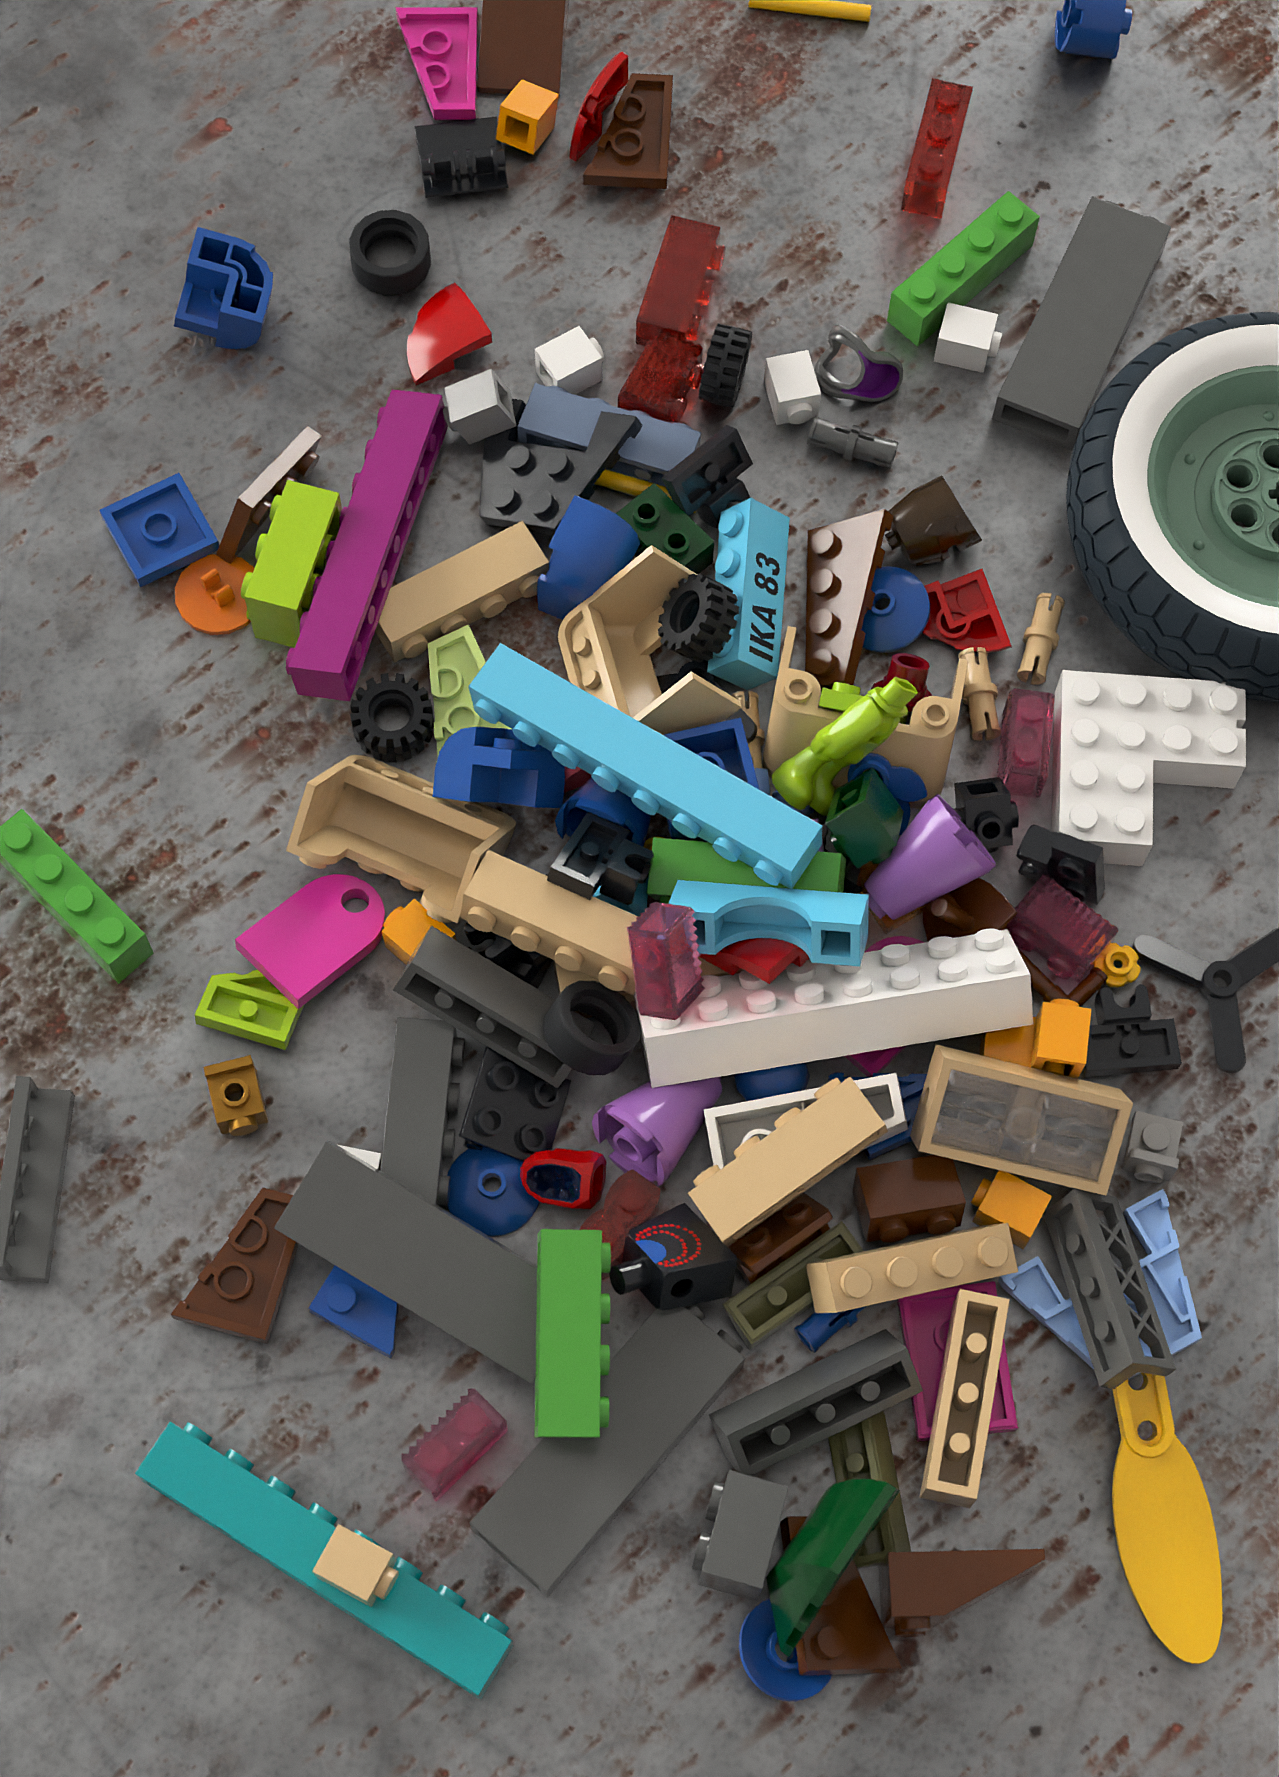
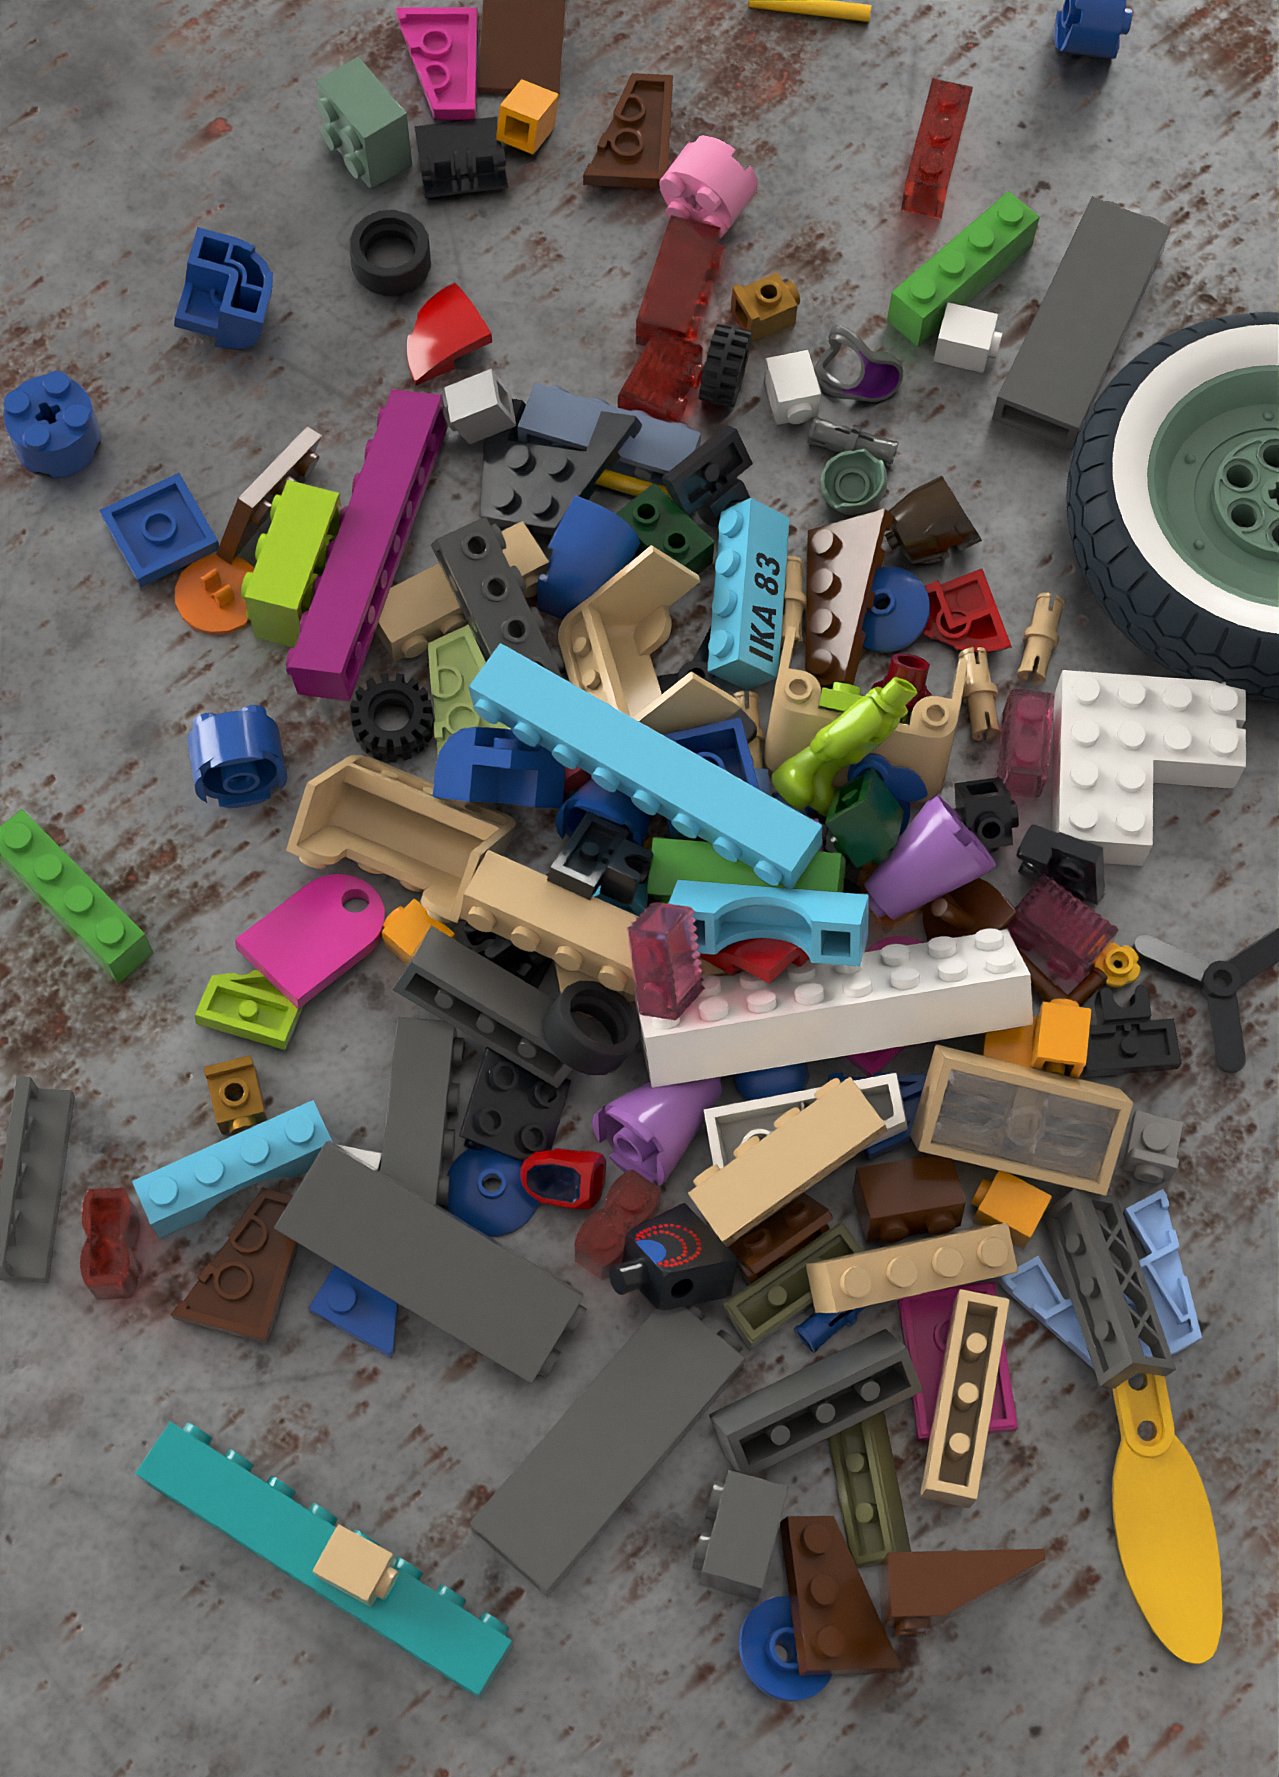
clear pink brick [402,1389,508,1502] -> none
bright green brick [534,1229,611,1438] -> none
white brick [535,326,605,395] -> none
red brick [570,51,628,162] -> none
black tyre [658,574,739,662] -> none
dark green wedge [766,1479,900,1657] -> none
none -> blue brick [3,371,101,478]
none -> clear red brick [80,1187,140,1300]
none -> medium azure arch [132,1100,332,1239]
none -> blue brick [187,705,288,808]
none -> sand green brick [316,56,412,189]
none -> dark grey brick [431,516,565,678]
none -> bright pink brick [659,135,758,240]
none -> pearl gold brick [731,272,800,343]
none -> tan pin [780,556,807,648]
none -> sand green hair [820,449,887,515]

